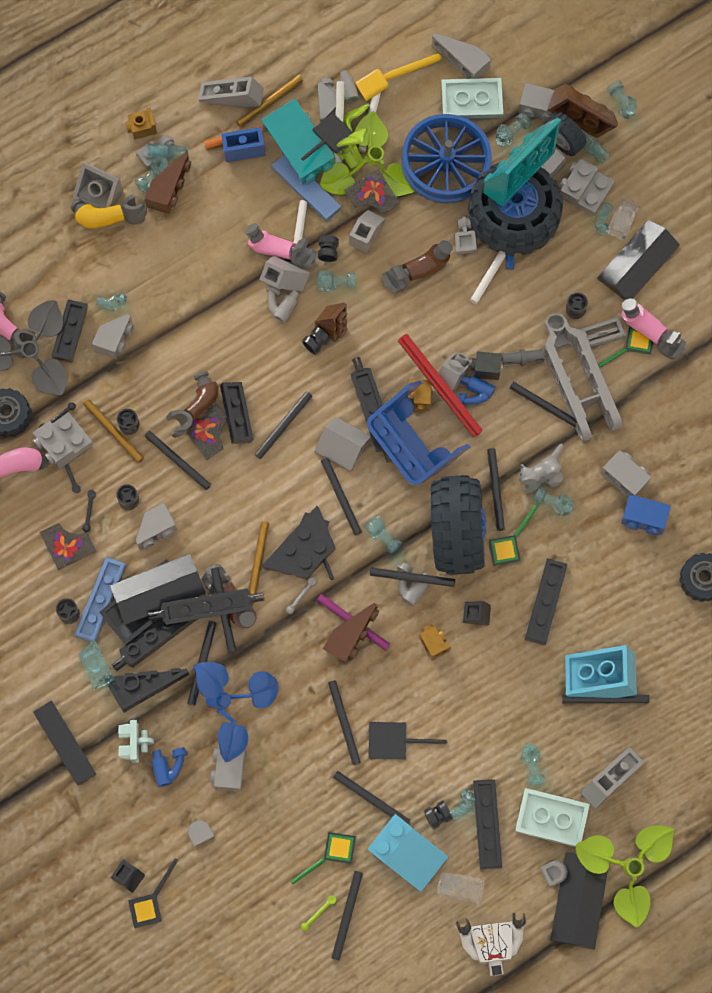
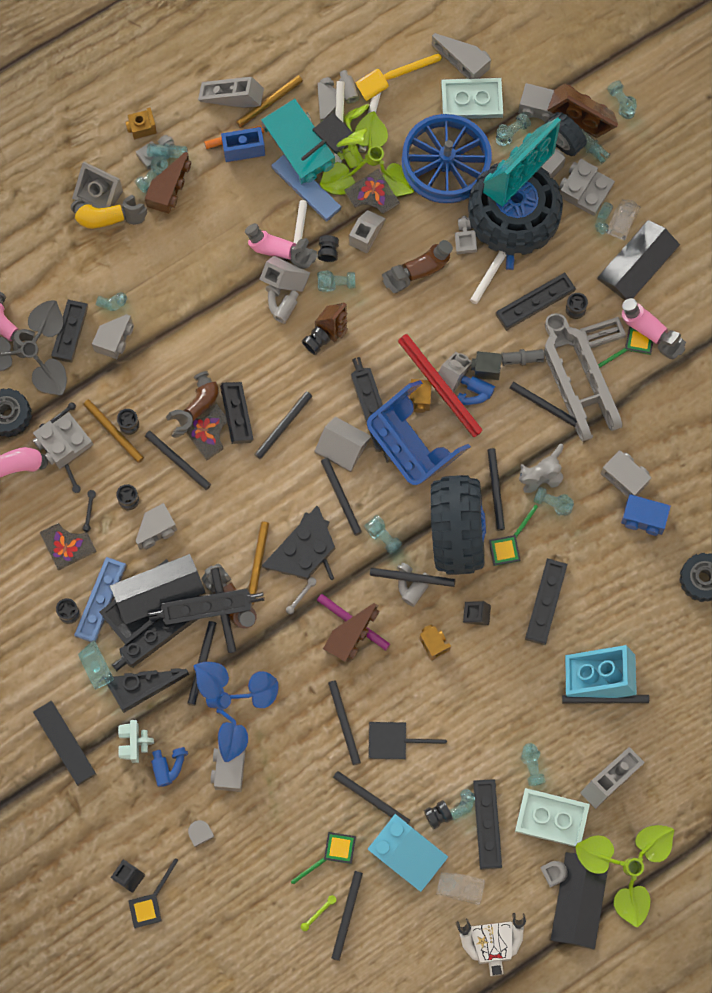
none -> black tile [495,272,576,331]

